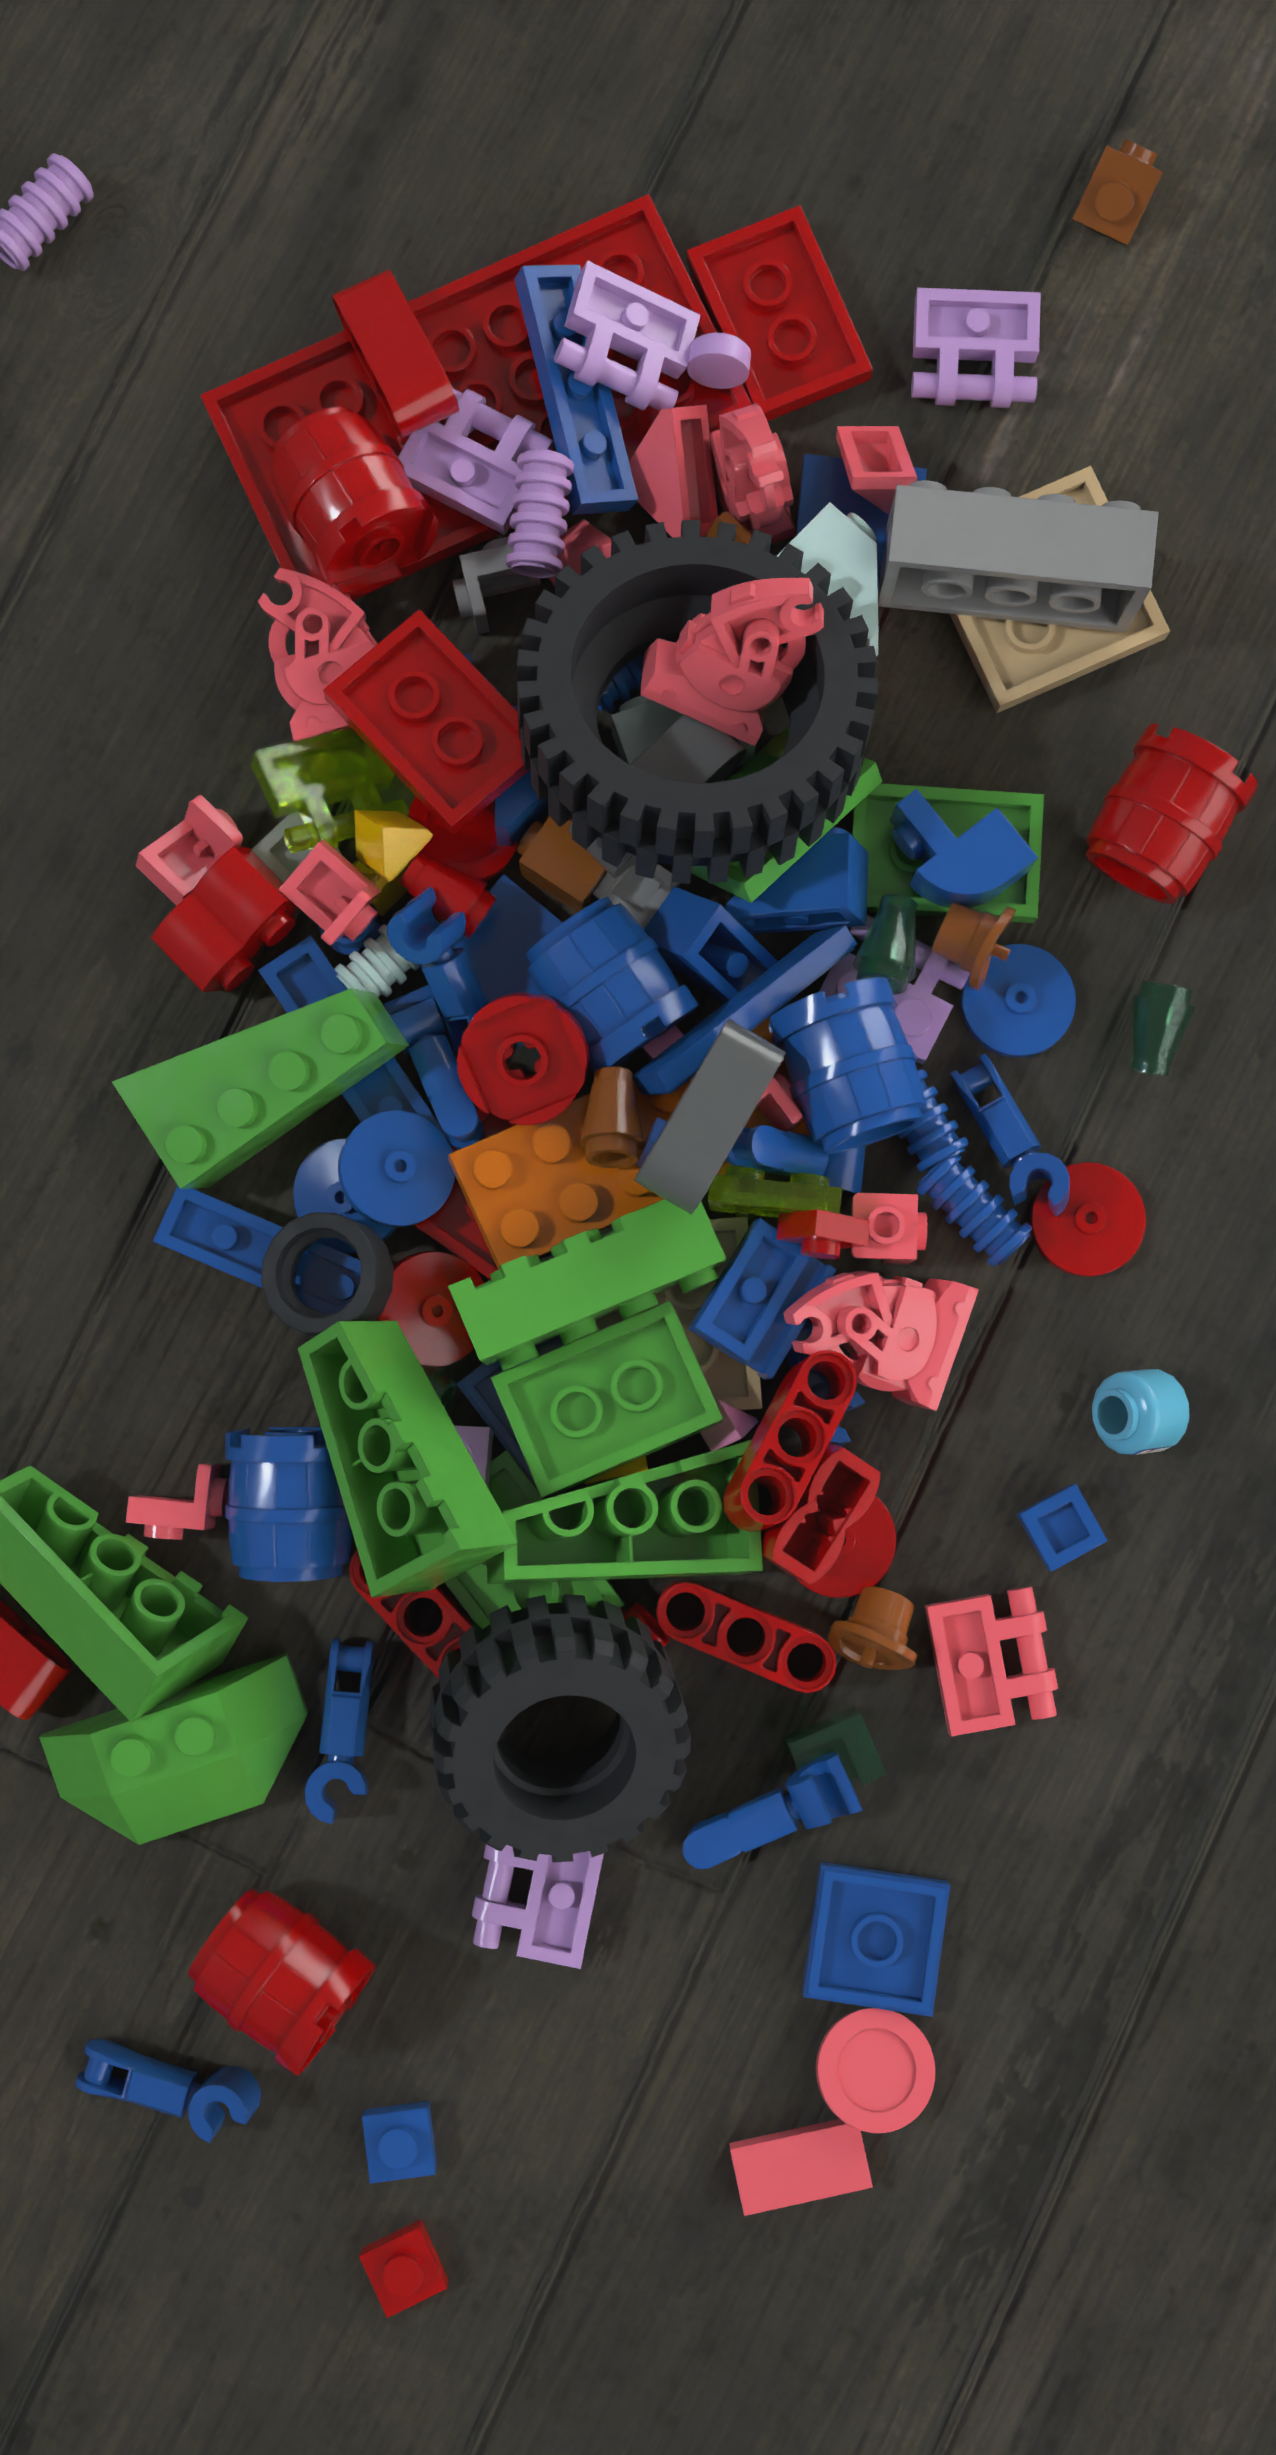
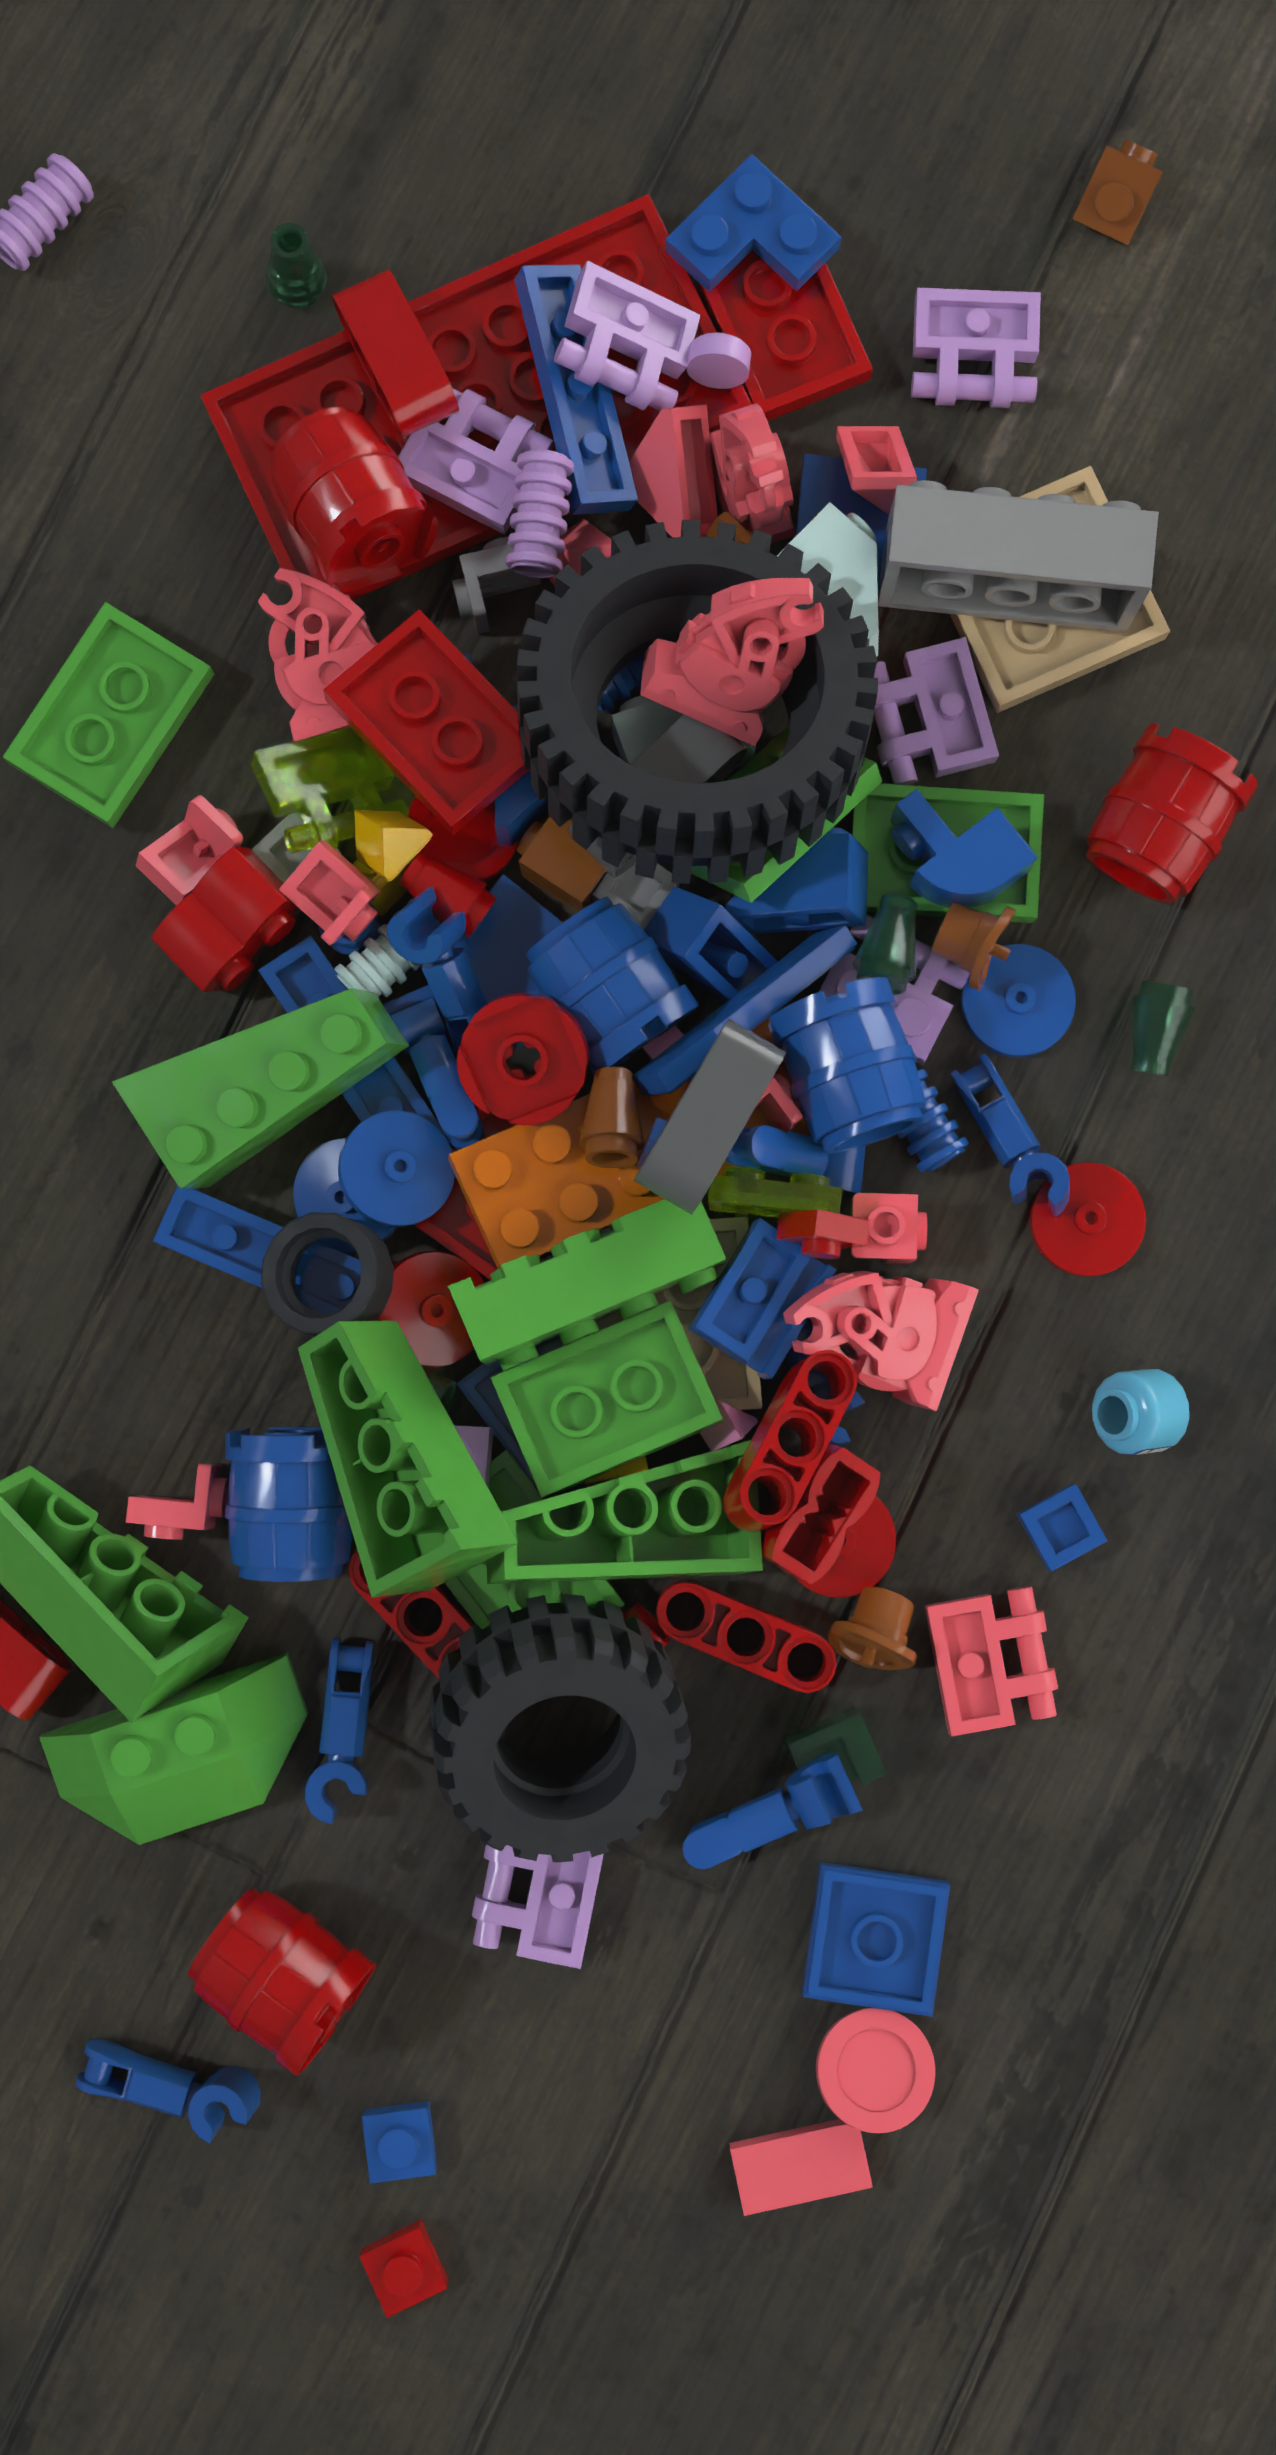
blue piece [916,1154,1032,1267] -> none
none -> bright green plate [3,602,215,828]
none -> clear green cone [265,223,327,308]
none -> blue plate [665,154,841,292]
none -> lavender plate [874,637,999,785]

